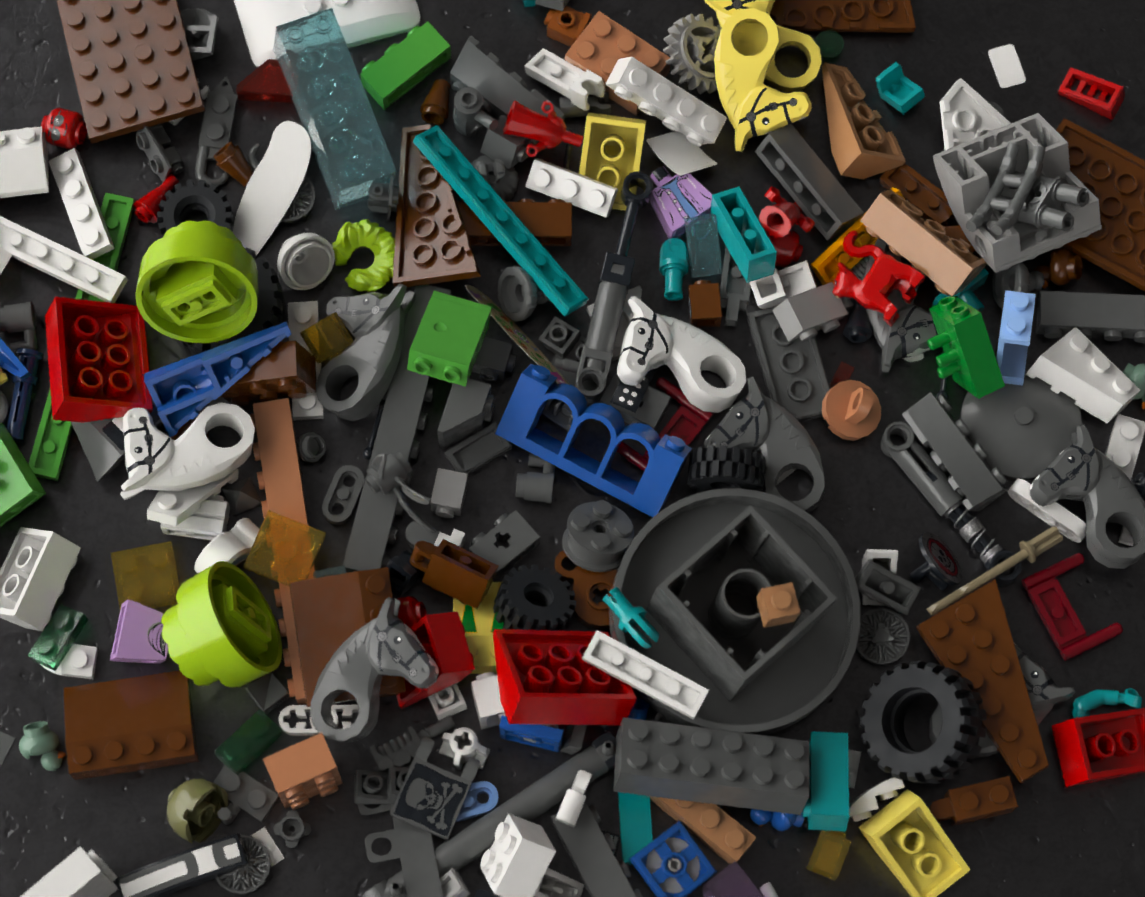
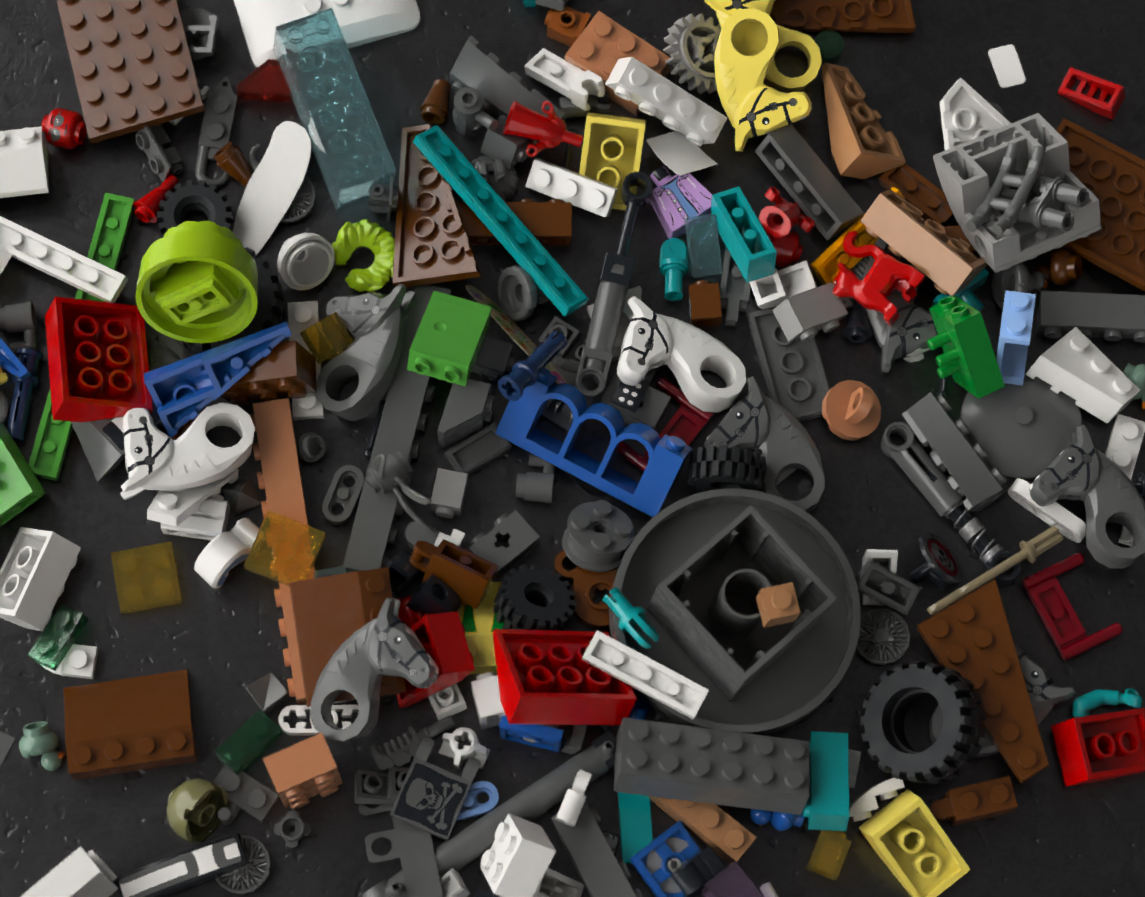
white plate [49,148,115,260] -> none
lavender torso [110,599,168,664] -> none
lime piece [161,561,282,687] -> none
white piece [251,827,285,867] -> none
bright green brick [360,21,451,110] -> none
clear red piece [829,361,855,389] -> none
teal bracket [875,62,925,114] -> none
none -> black leg [406,574,462,614]
none -> dark blue pin [498,331,568,401]
none -> black leg [670,846,726,896]

